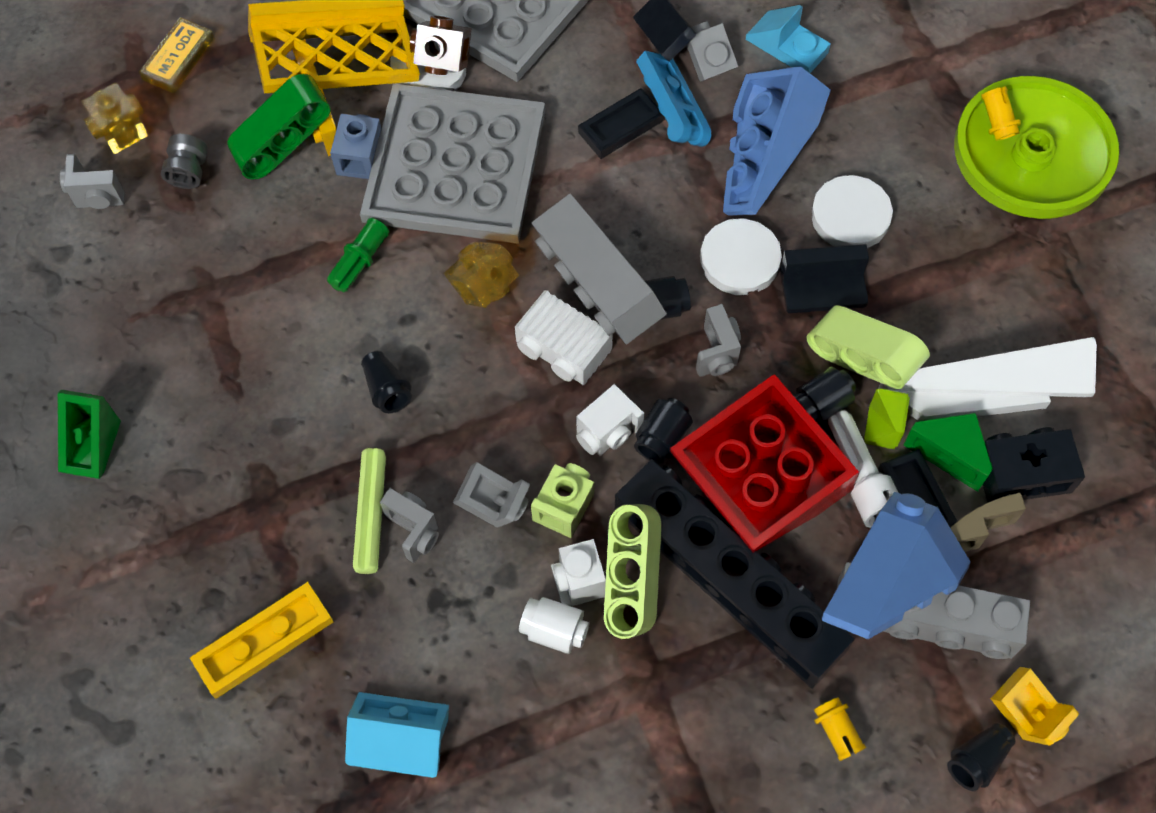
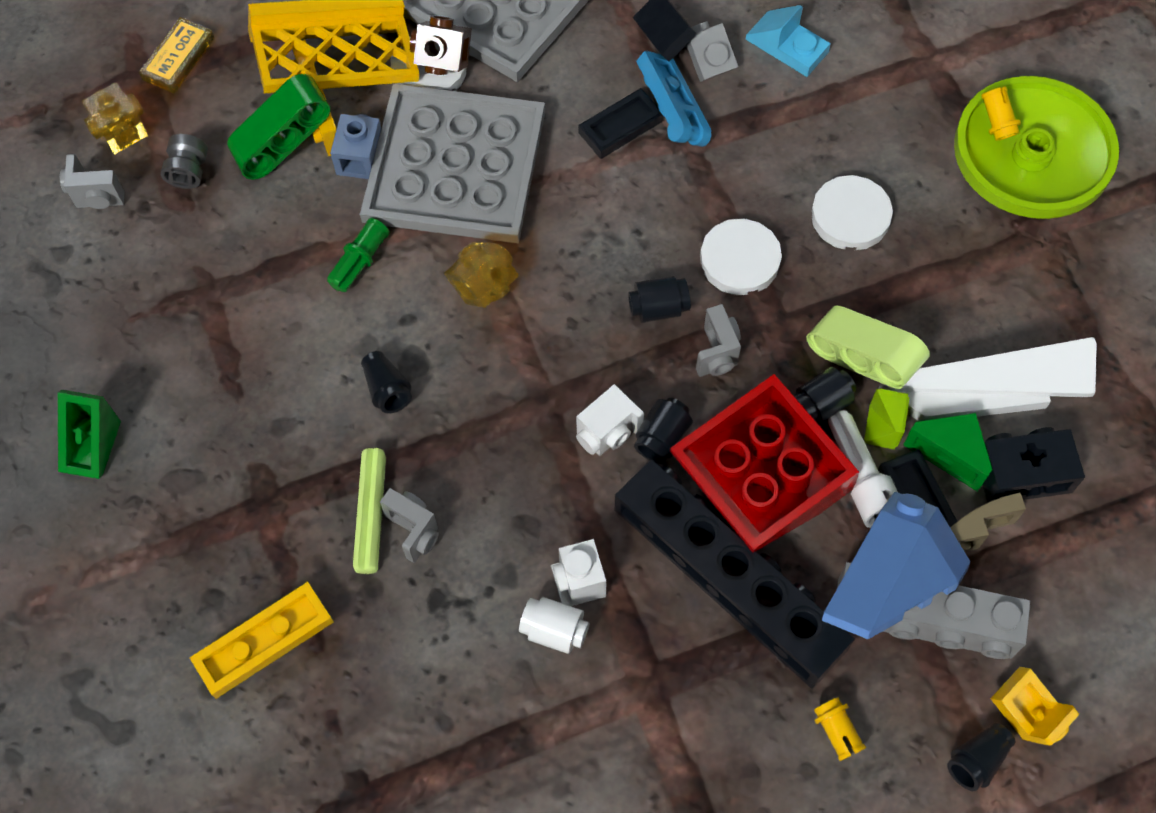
medium azure panel [345,692,449,778] -> none
light grey bracket [453,462,530,528] -> none
white brick [515,290,613,385] -> none
light grey brick [531,193,667,345] -> none
yellowish green brick [531,463,594,538] -> none
yellowish green beam [604,504,661,639] -> none
medium blue wedge [723,66,831,215] -> none
black panel [780,244,869,313] -> none

